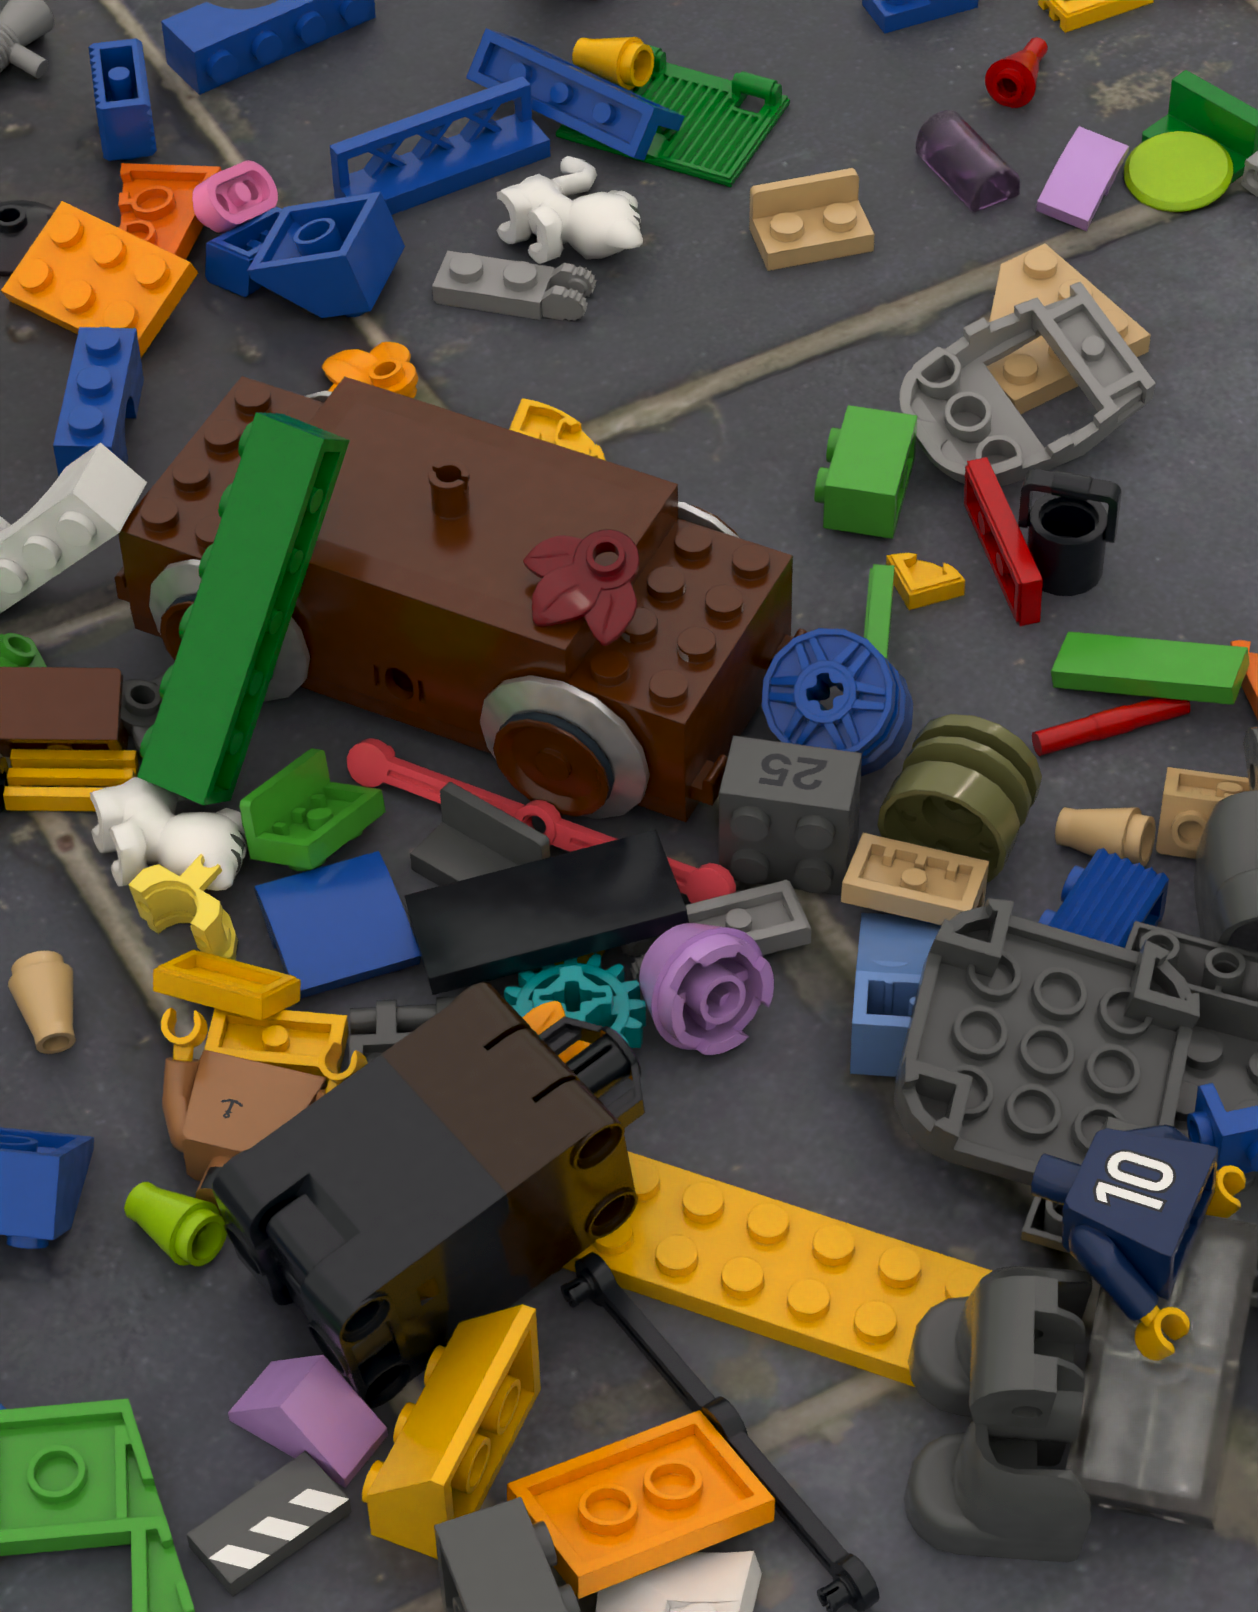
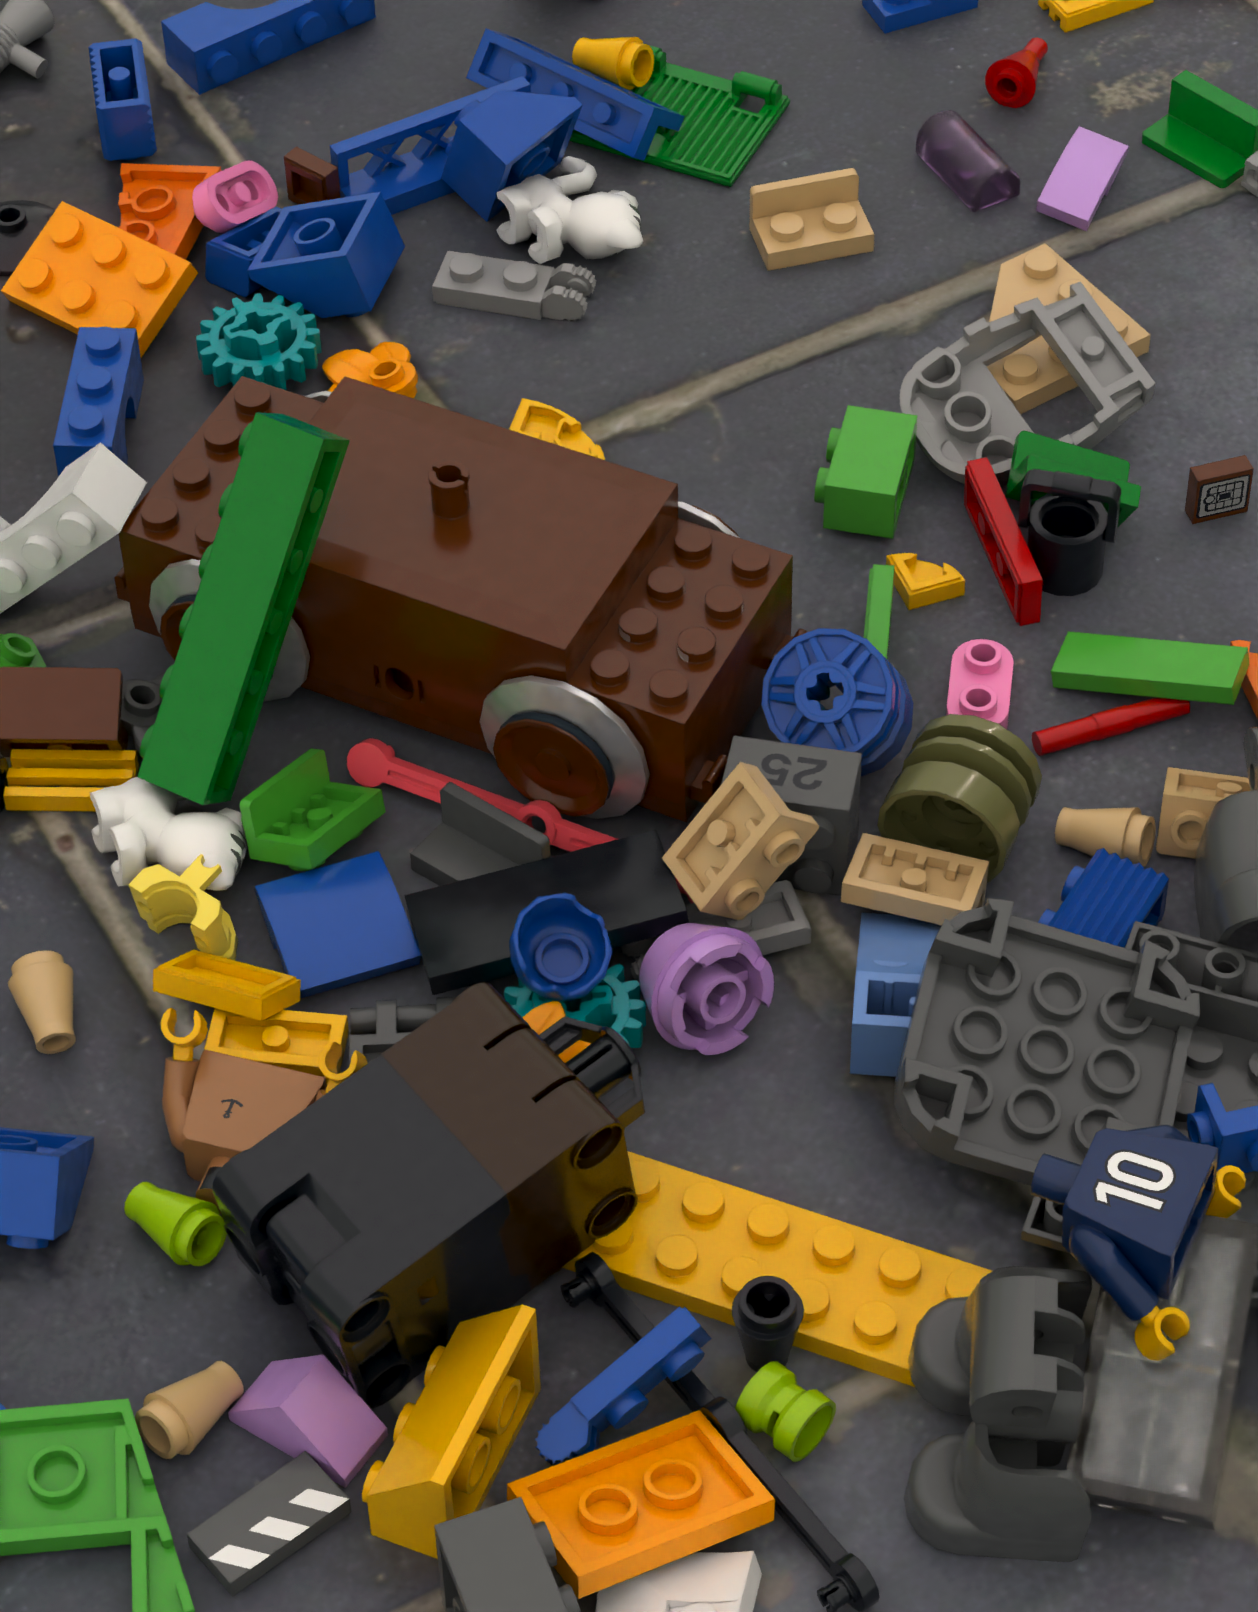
dark red plate [523,529,640,646] -> none
lime piece [1124,131,1233,212] -> none
none -> tan cone [135,1361,244,1459]
none -> teal gear [196,293,322,390]
none -> reddish brown tile [284,147,341,204]
none -> blue slope [441,90,583,222]
none -> blue hair [509,893,613,1002]
none -> blue hinge [535,1306,712,1465]
none -> tan bracket [662,762,819,920]
none -> black cone [732,1276,804,1372]
none -> lime wheel [735,1361,836,1462]
none -> bright pink plate [946,639,1014,729]
none -> green panel [1006,431,1141,527]
none -> tile [1185,455,1254,524]

